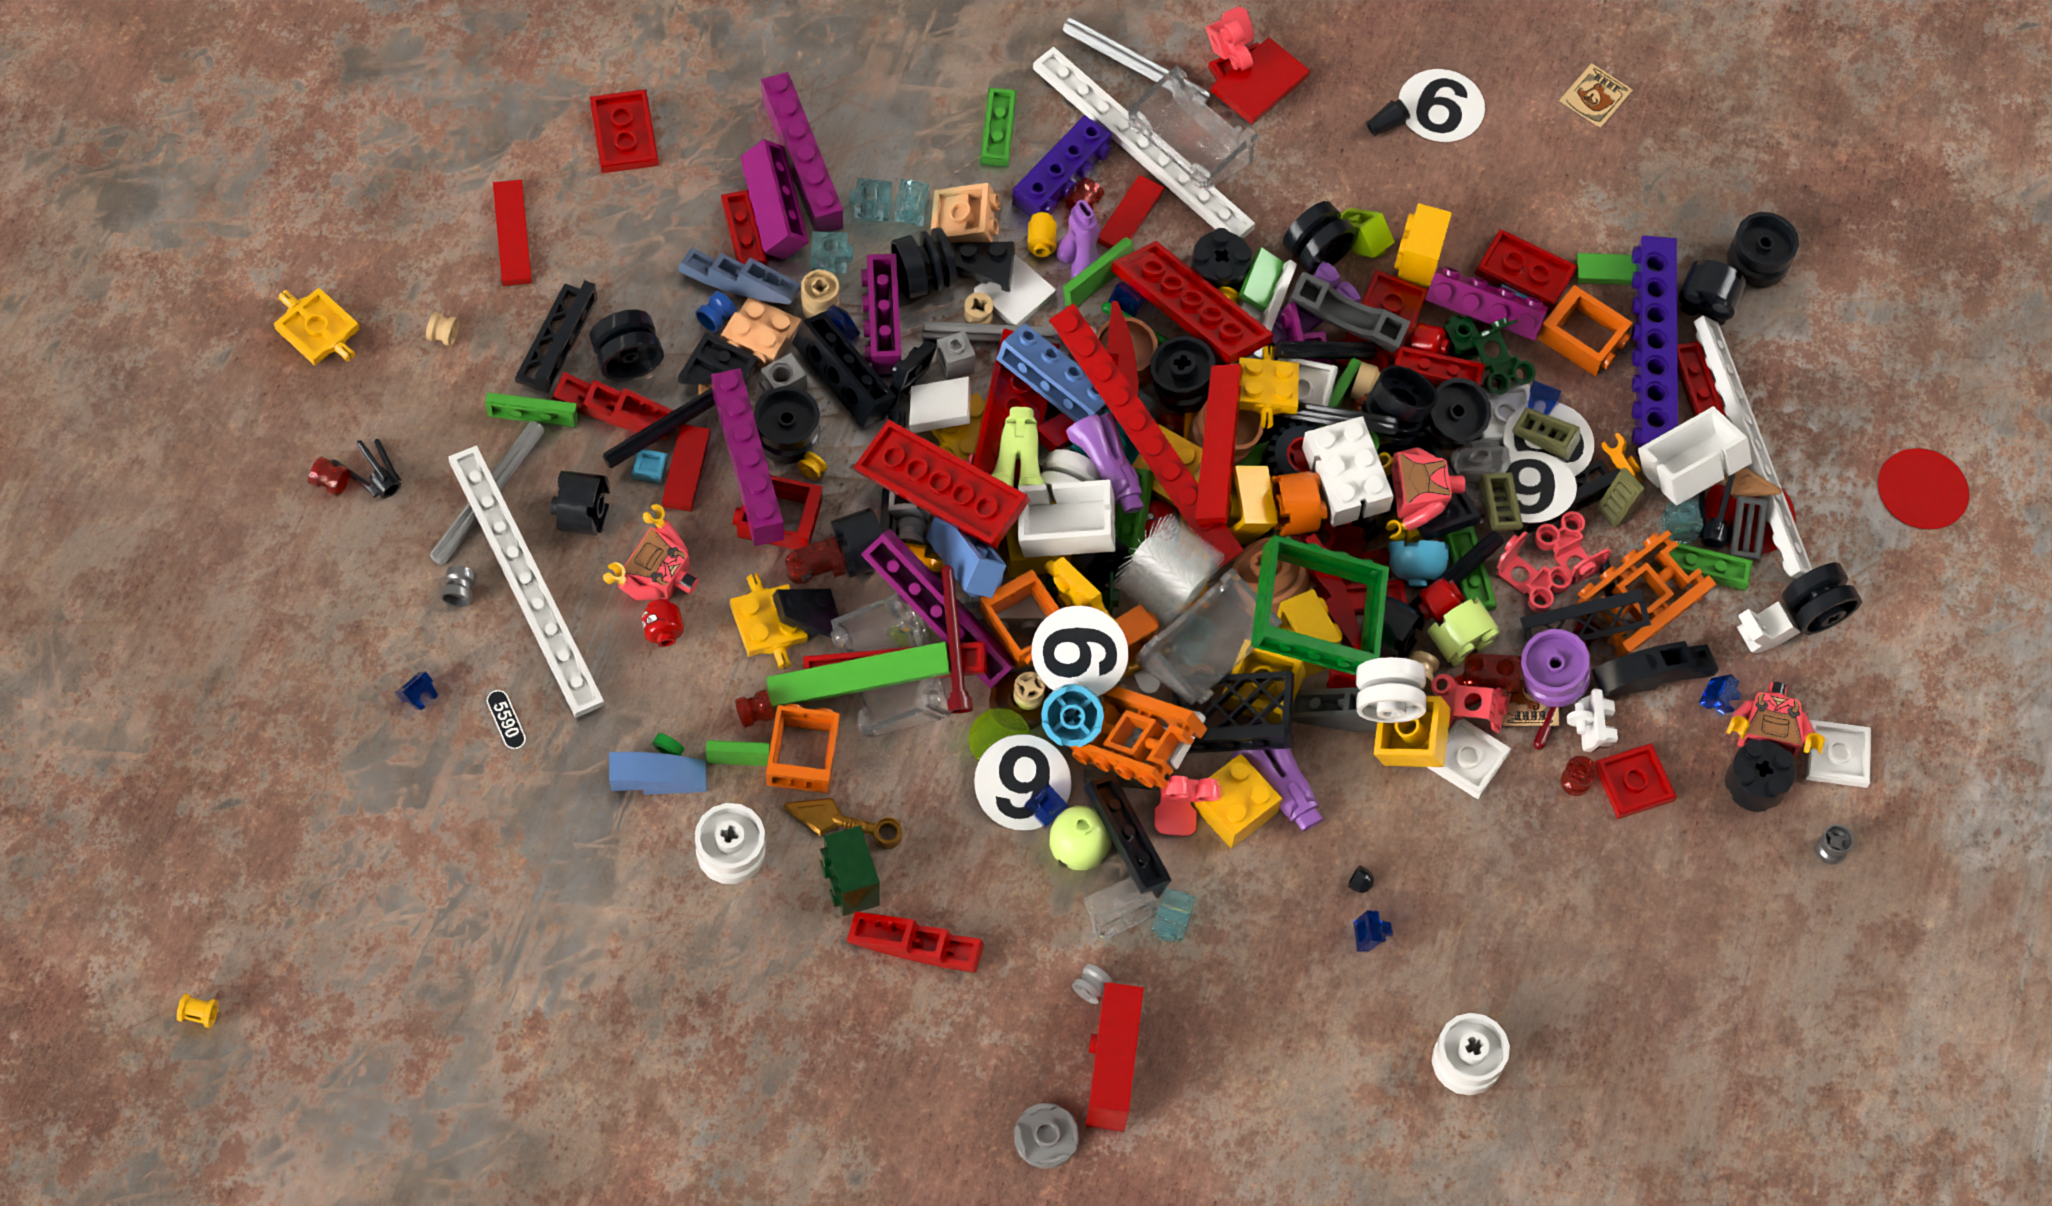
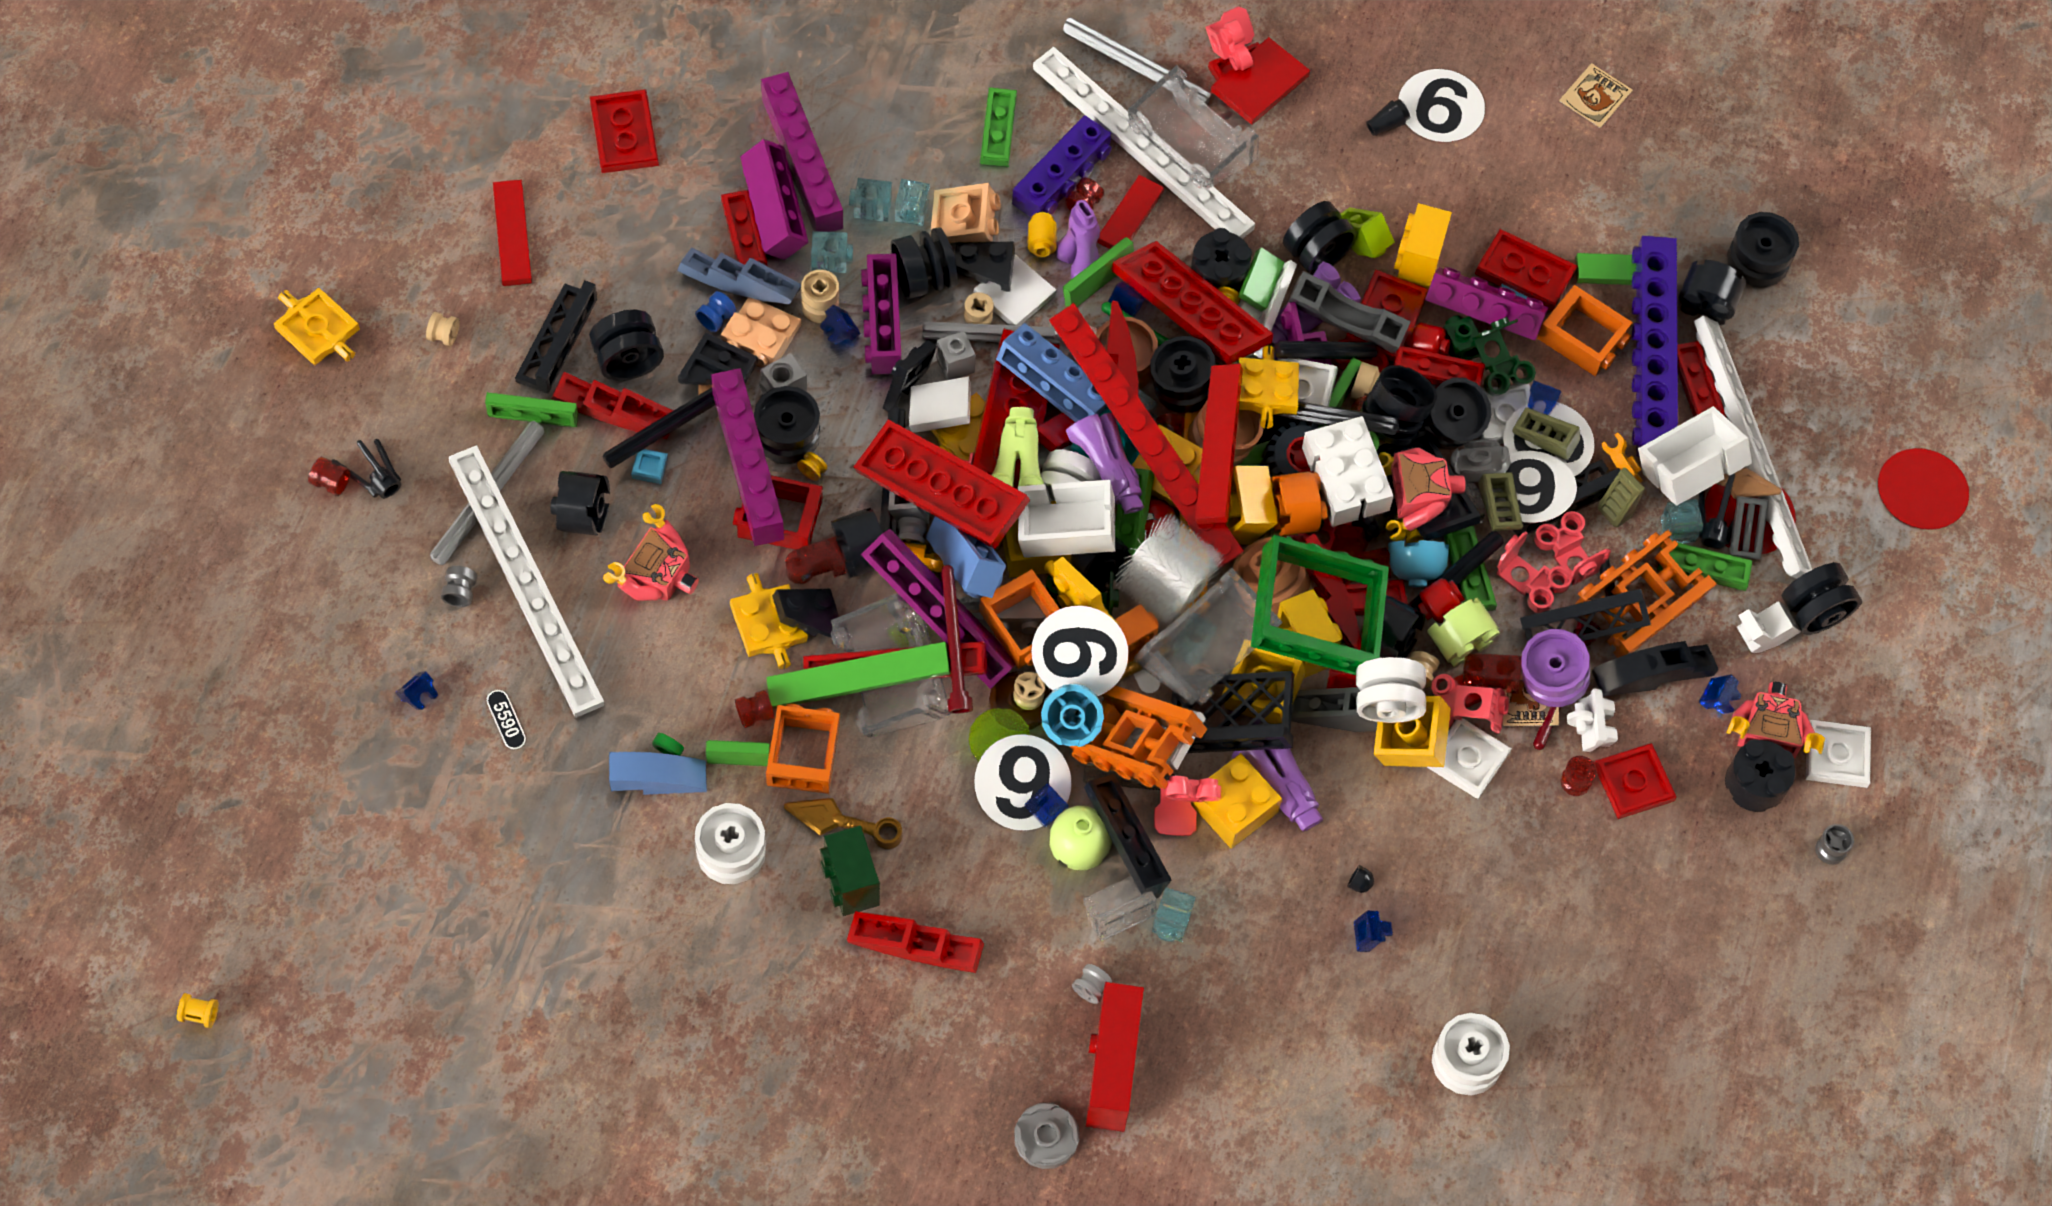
red head [641,599,684,647] -> none
red tile [662,424,711,512] -> none
black brick [792,312,896,428] -> none

